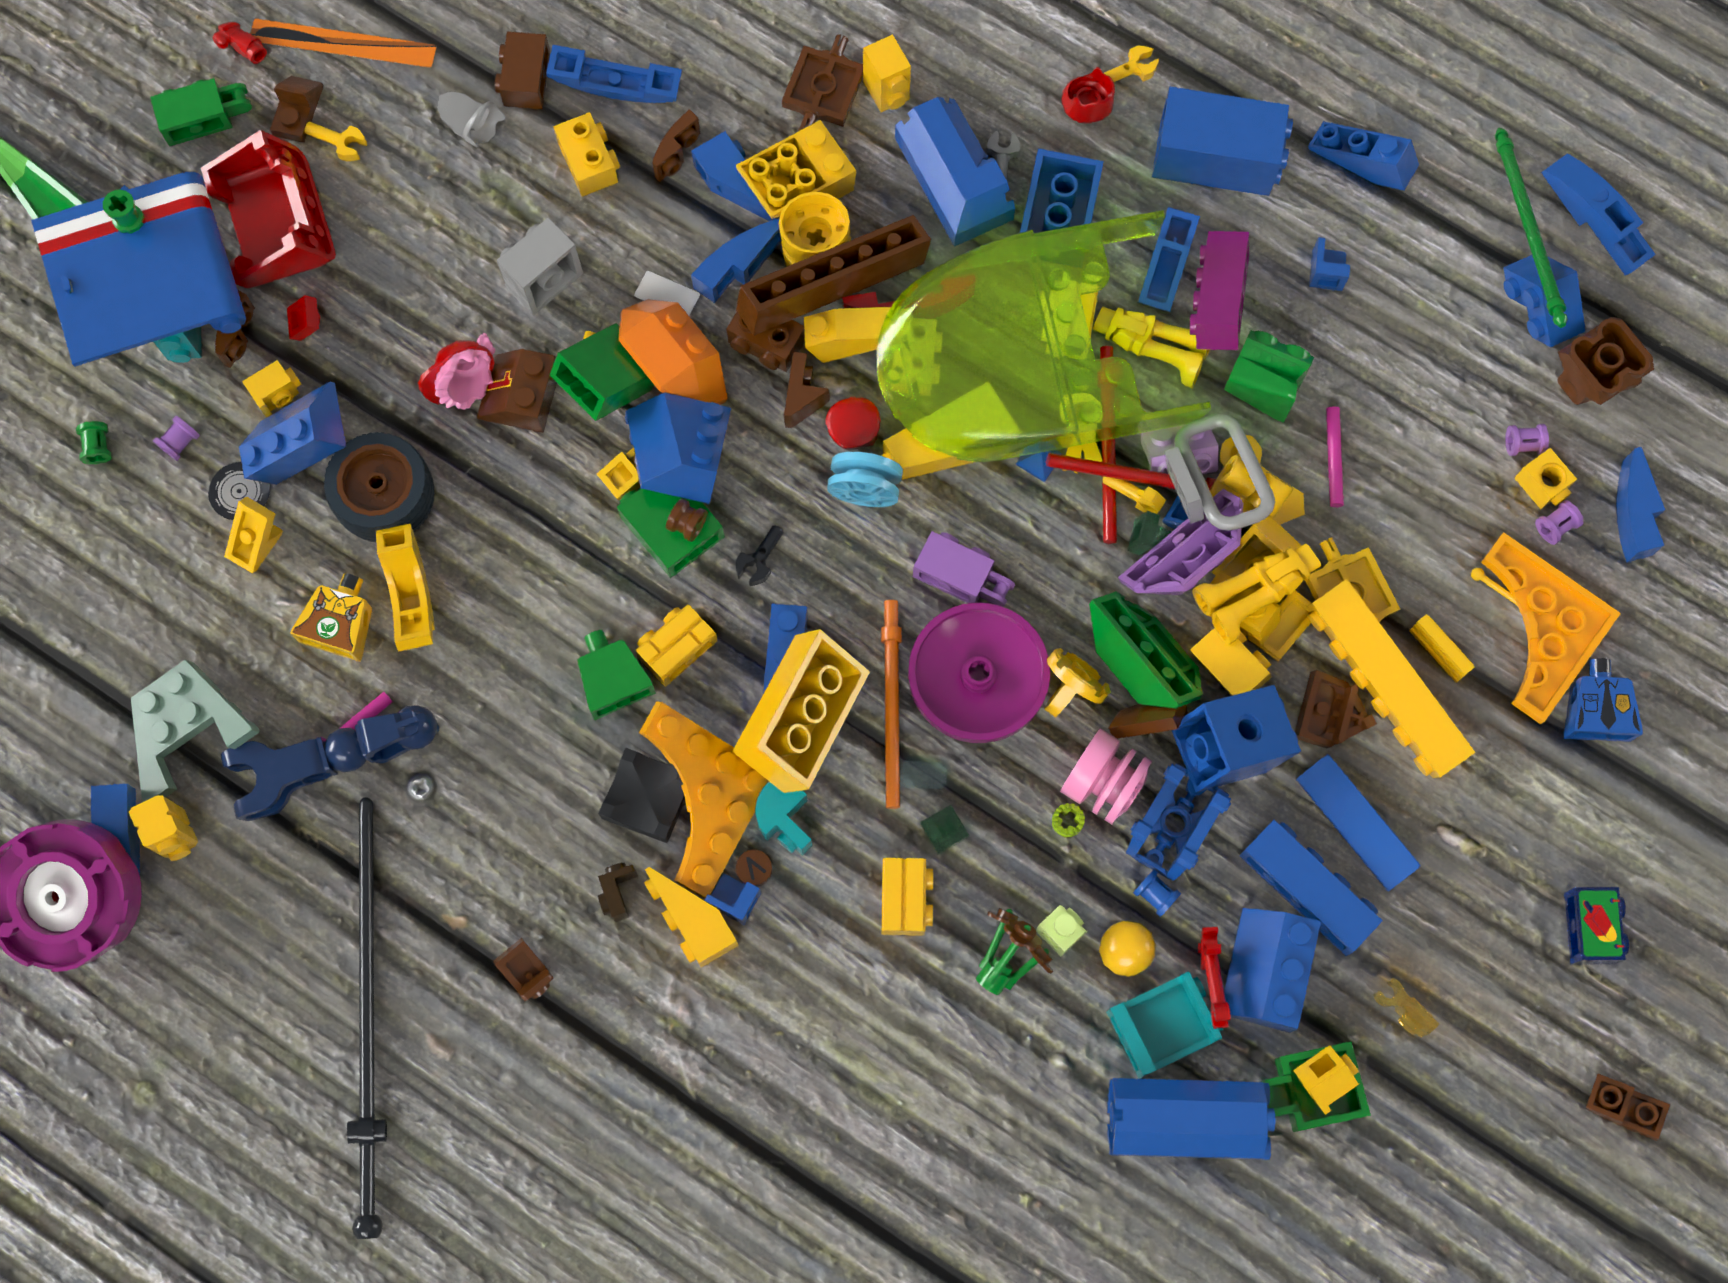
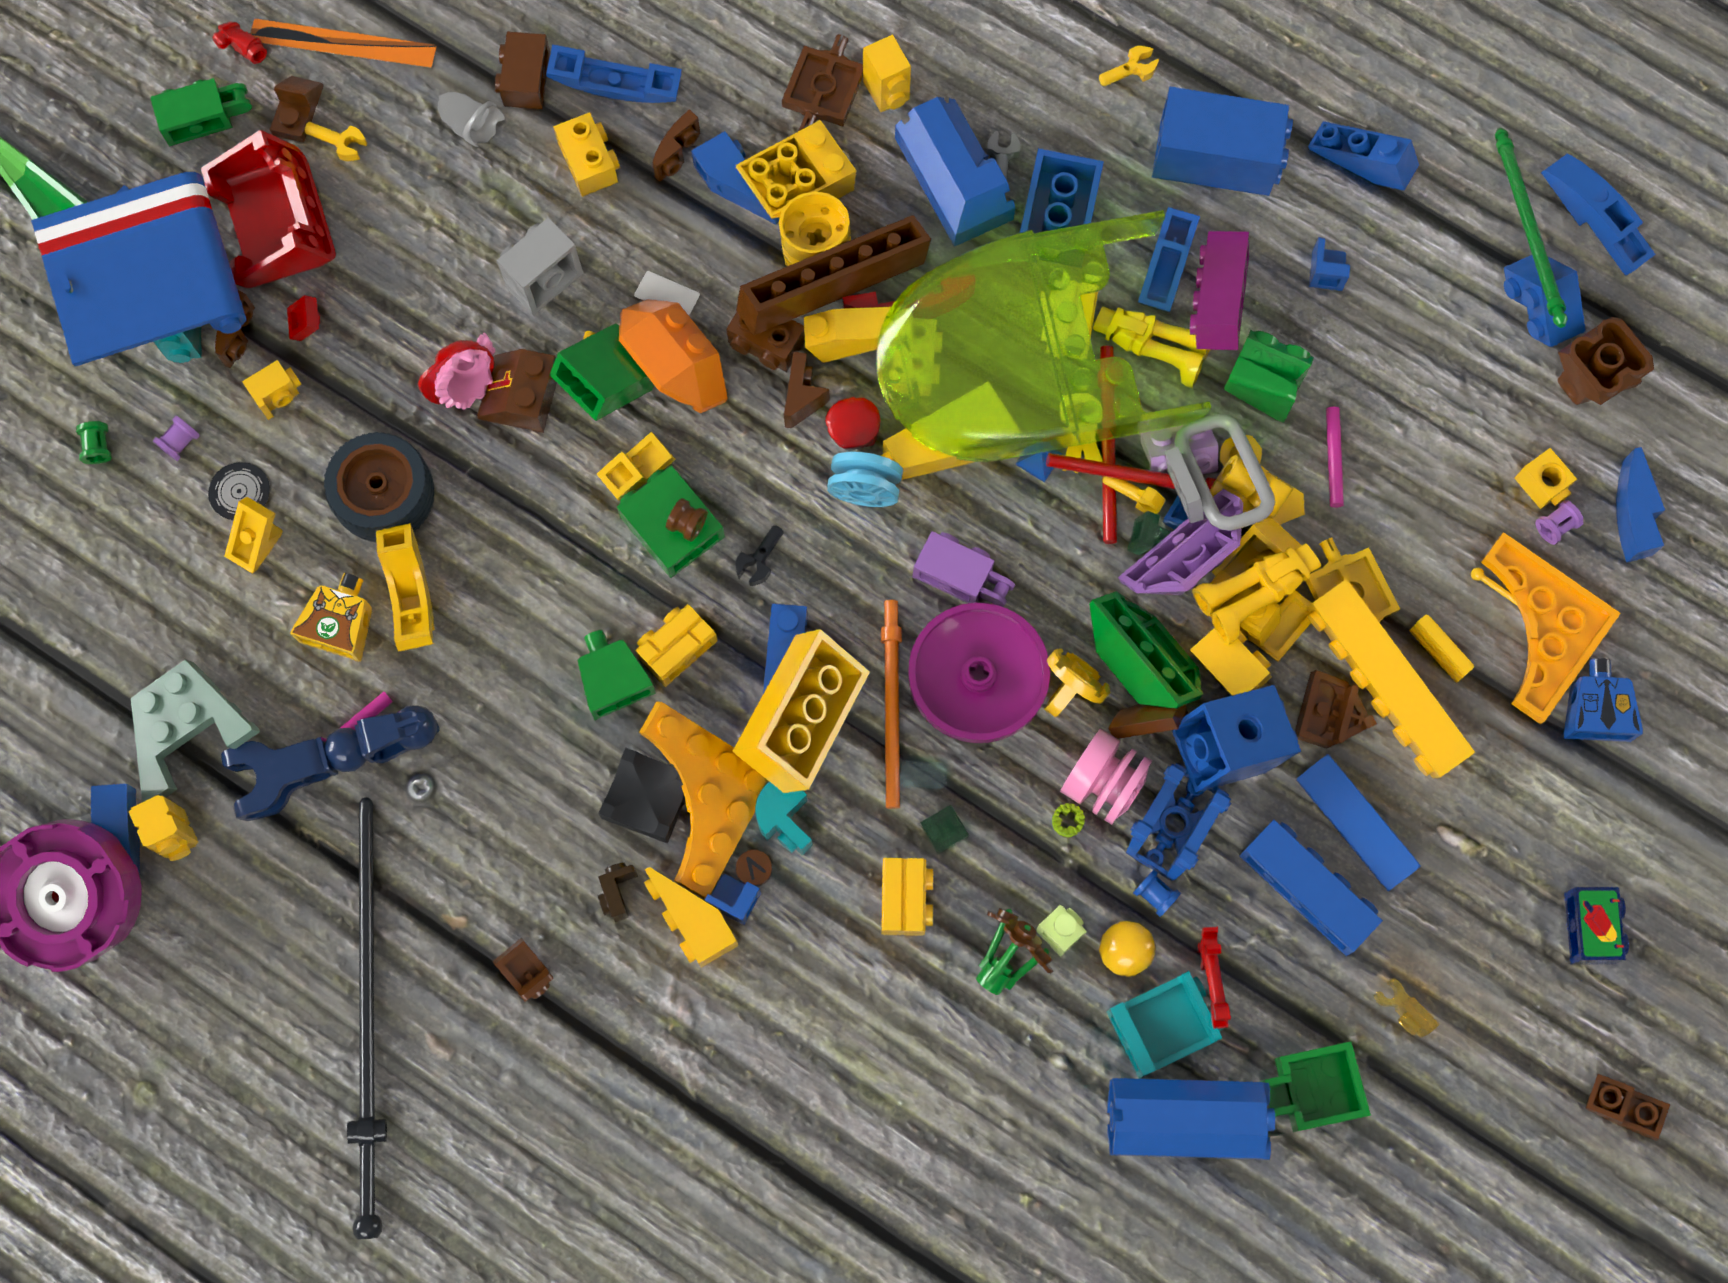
green bush [102,189,144,233] -> none
blue slope [239,382,346,485] -> none
blue wedge [625,392,731,504] -> none
blue slope [691,218,781,303] -> none
red hair [1062,67,1115,123] -> none
blue slope [1224,908,1321,1033] -> none
yellow brick [1293,1045,1359,1115] -> none
medium lavender bush [1505,424,1549,456] -> none

